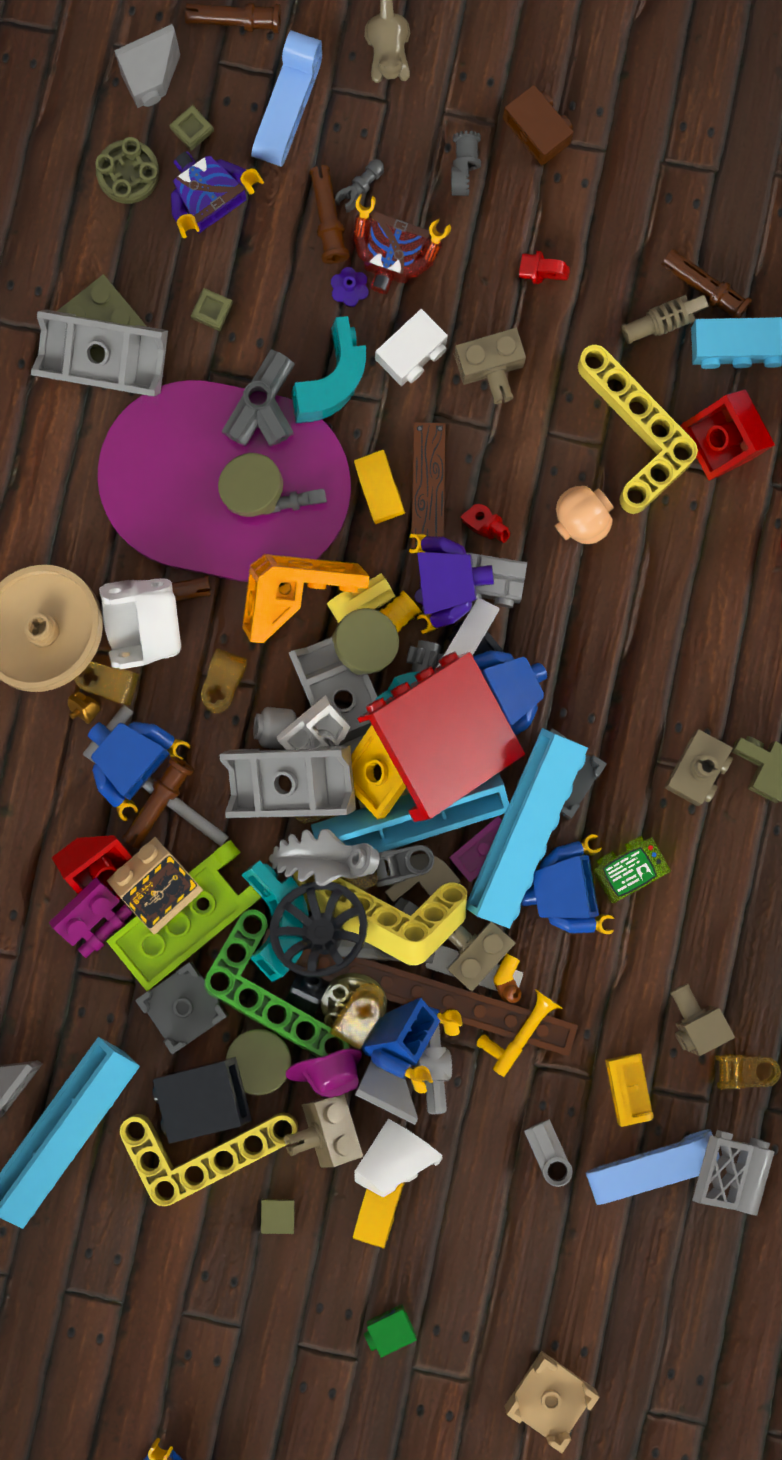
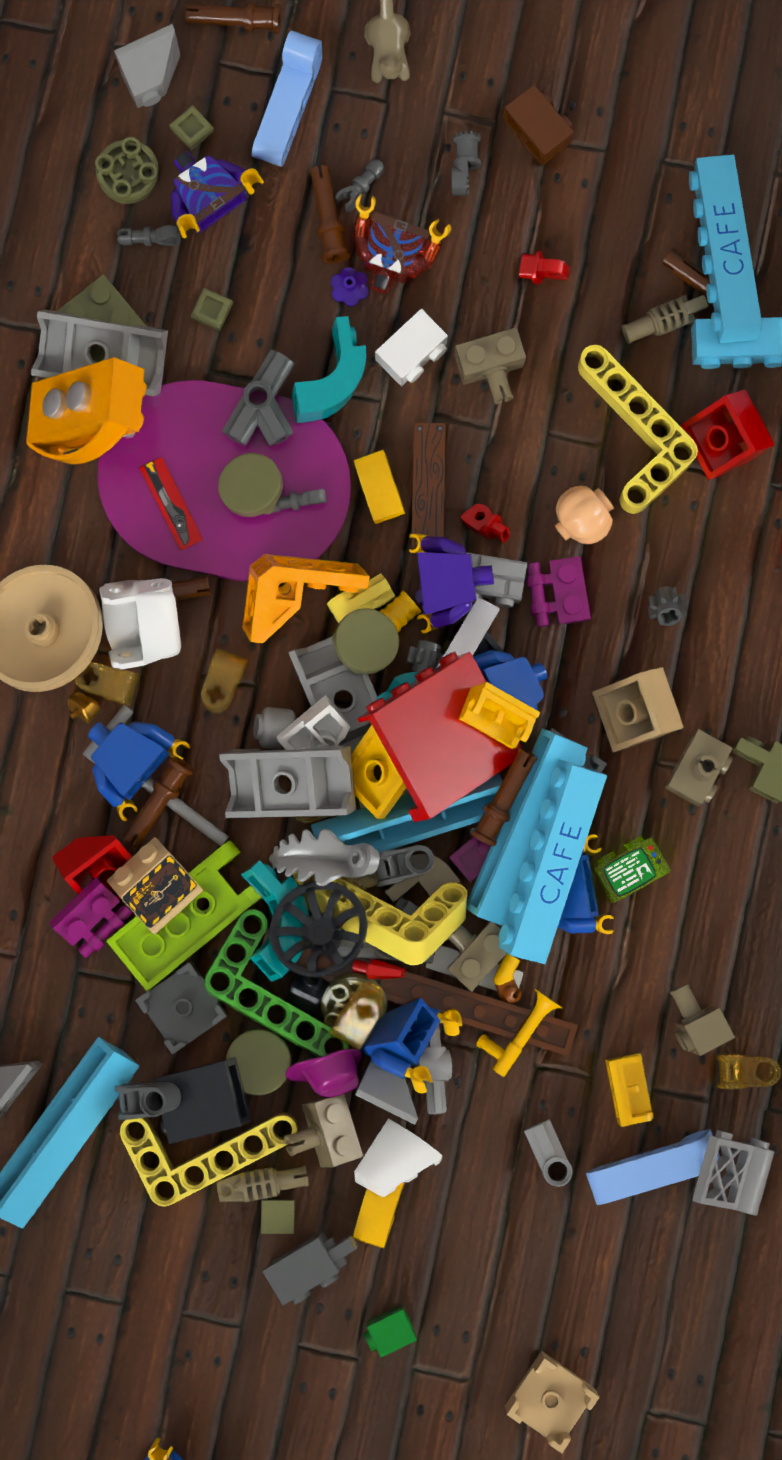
none -> light orange piece [26,357,147,464]
none -> dark grey piece [115,1082,181,1120]
none -> dark grey piece [117,225,179,246]
none -> red sticker [140,457,203,550]
none -> dark tan hinge [217,1165,309,1202]
none -> dark grey hinge [262,1231,358,1306]
none -> red bar [352,958,406,980]
none -> yellow hinge [459,682,540,749]
none -> reddish brown pin [470,748,538,846]
none -> medium azure brick [498,759,607,964]
none -> magenta plate [526,556,591,628]
none -> tan slope [592,667,684,752]
none -> dark grey gear [647,586,688,626]
none -> medium azure brick [689,154,762,344]

